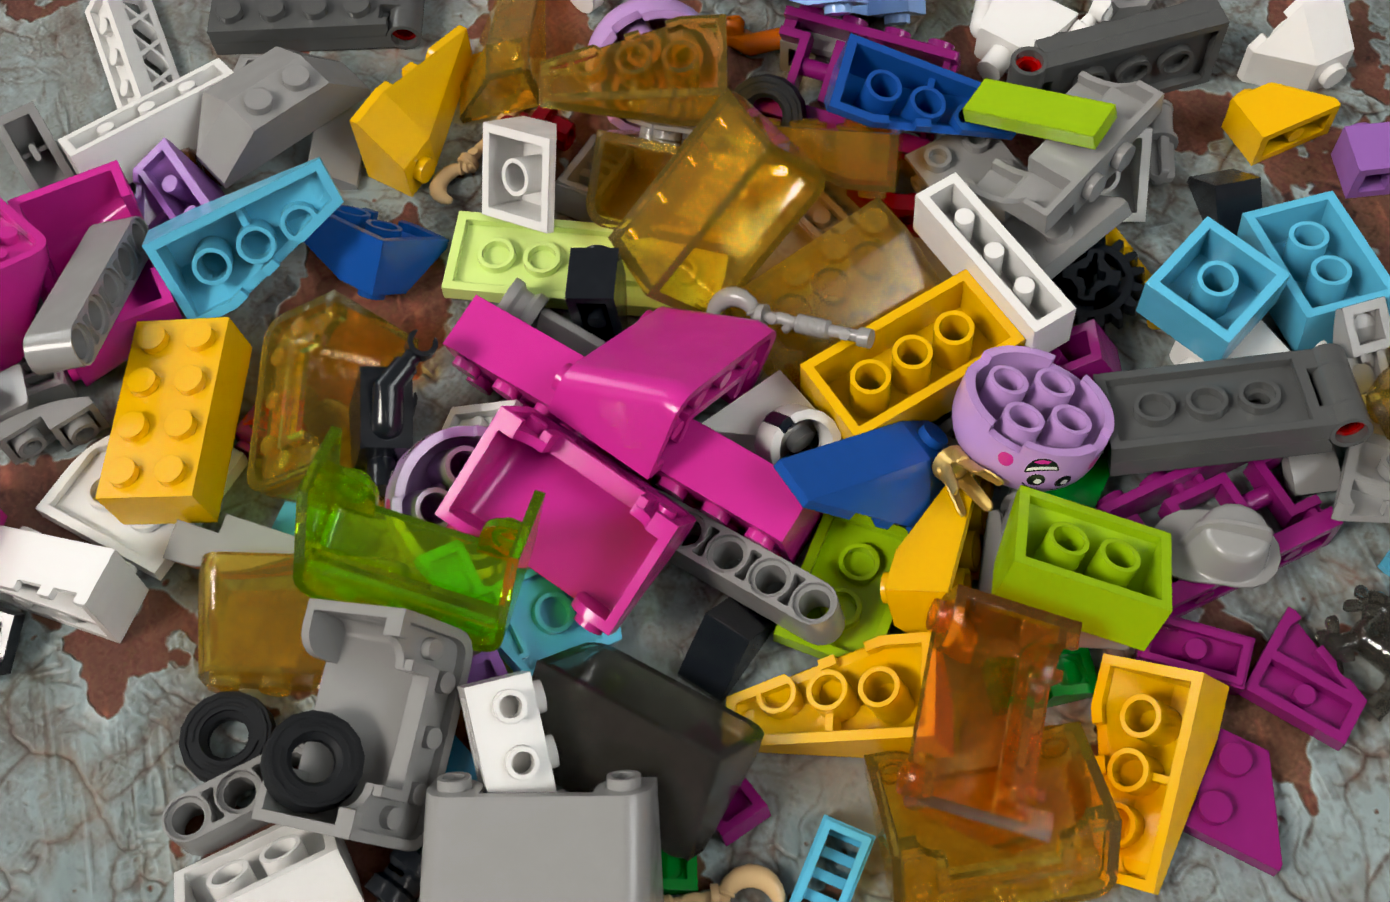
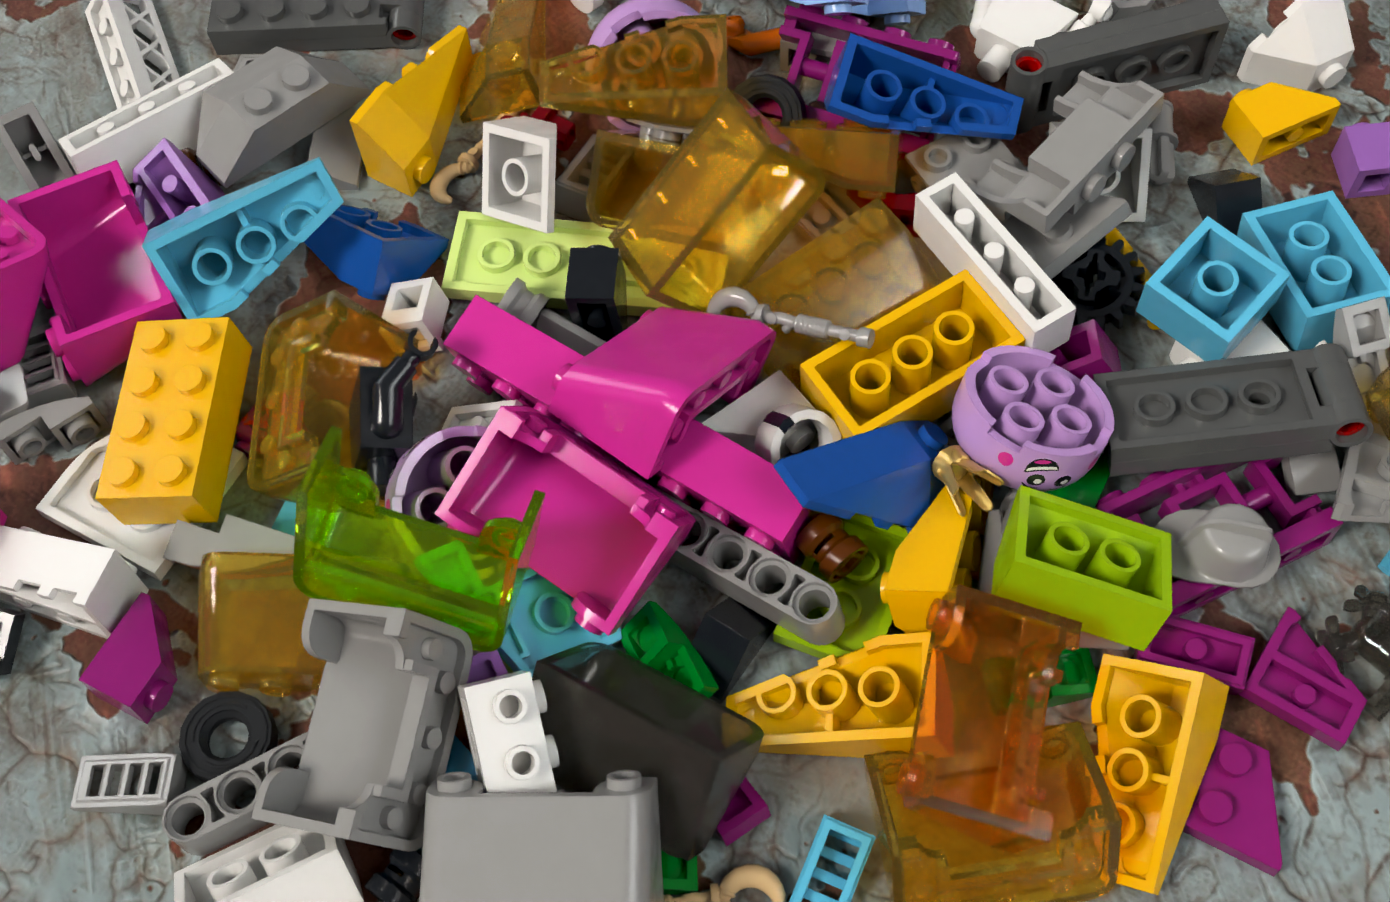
light grey beam [23,216,149,375] -> none
black tyre [260,710,365,814] -> none
lime tile [963,78,1117,150] -> none
none -> light grey slope [70,753,188,815]
none -> magenta slope [79,592,178,724]
none -> white brick [379,277,450,356]
none -> green slope [621,601,719,721]
none -> reddish brown wheel [795,513,868,583]

